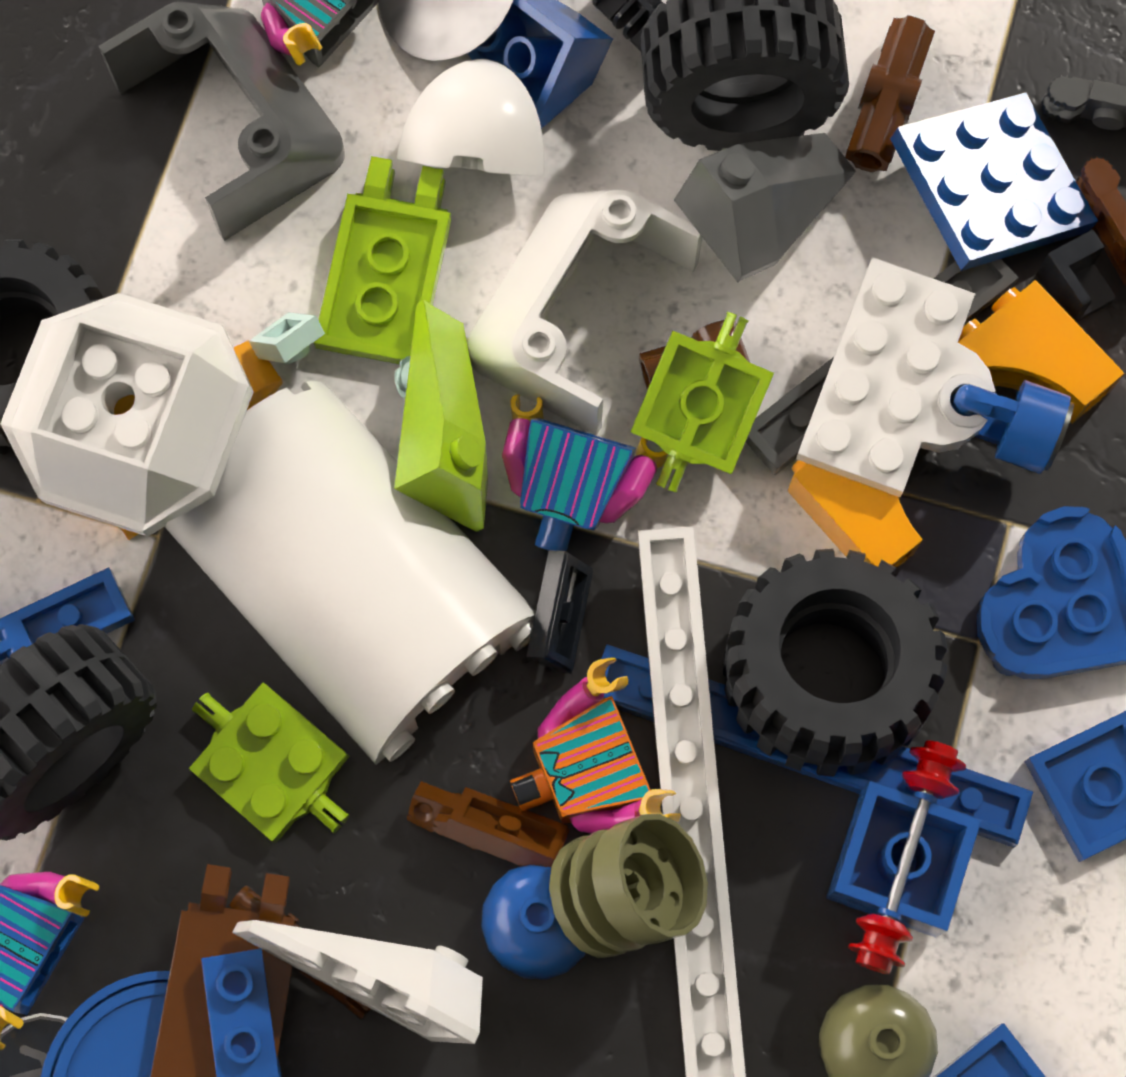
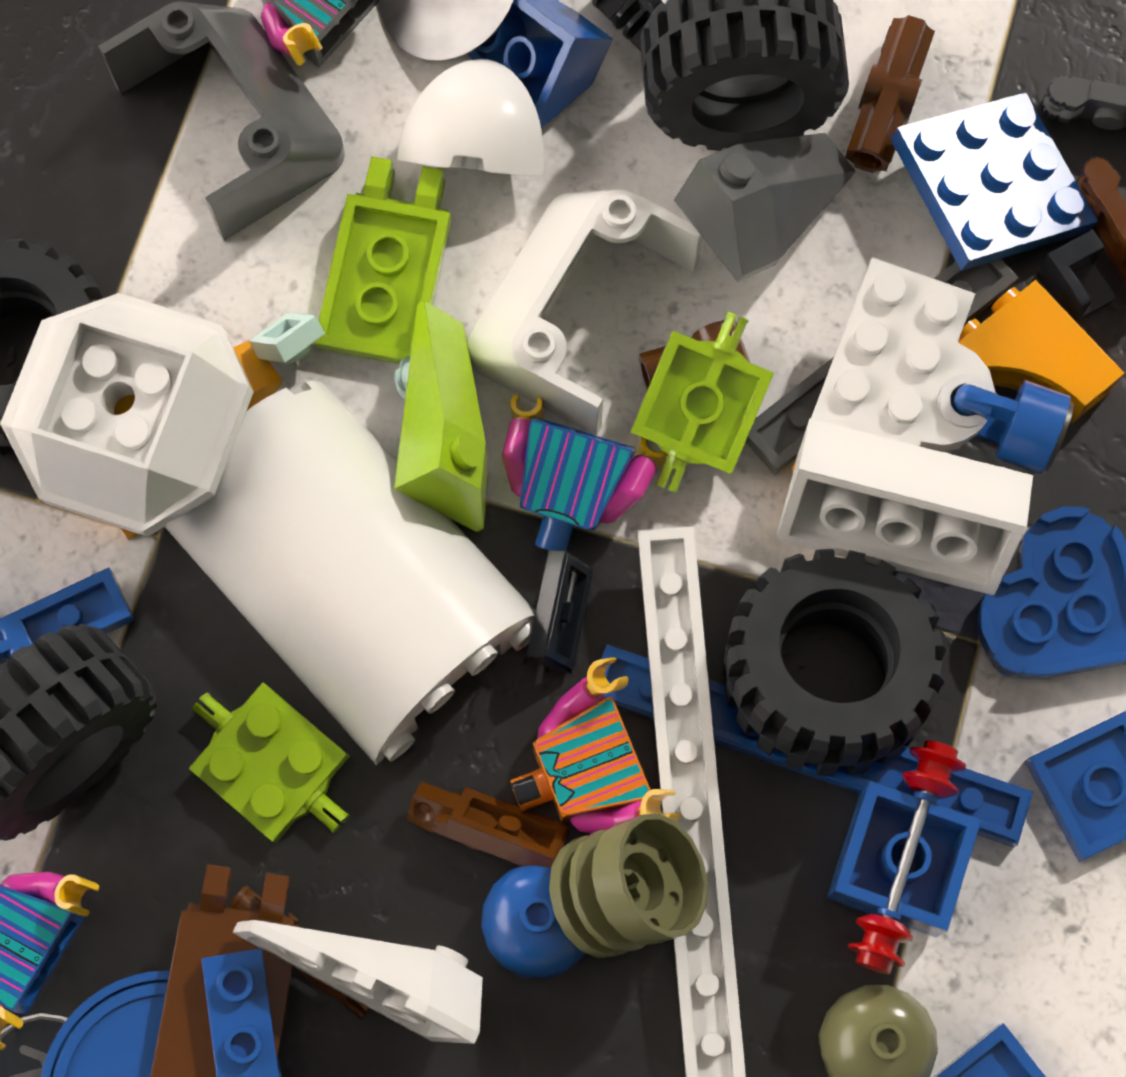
none -> white slope [776,418,1033,596]

